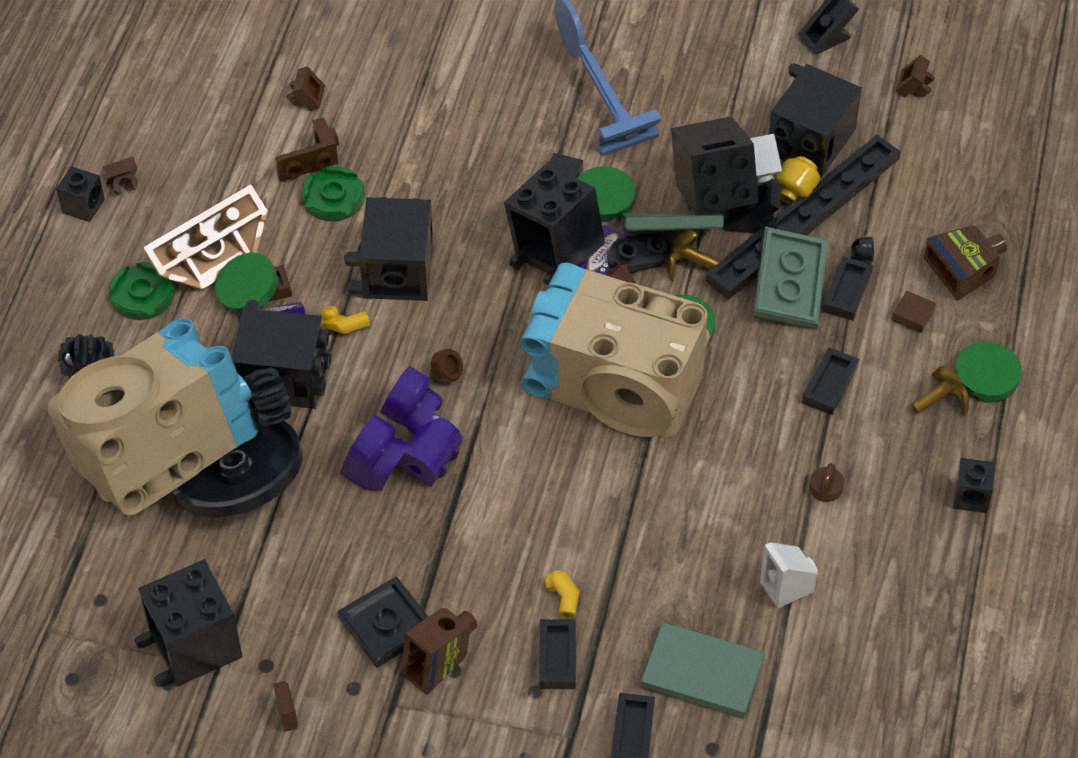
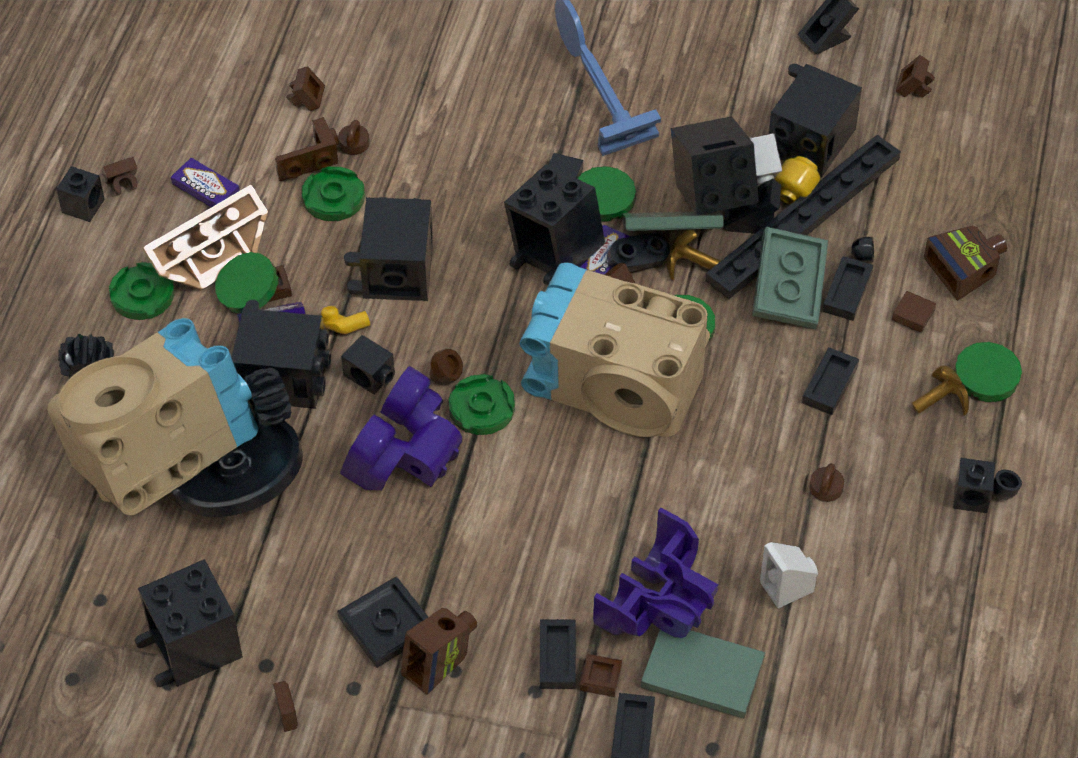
yellow arm [544,570,579,619] -> none
none -> tile [171,158,240,208]
none -> reddish brown tile [338,120,370,155]
none -> black brick [341,335,395,395]
none -> green tile [448,374,515,435]
none -> reddish brown tile [580,654,622,698]
none -> dark purple piece [593,508,718,638]
none -> black hinge [993,469,1022,500]

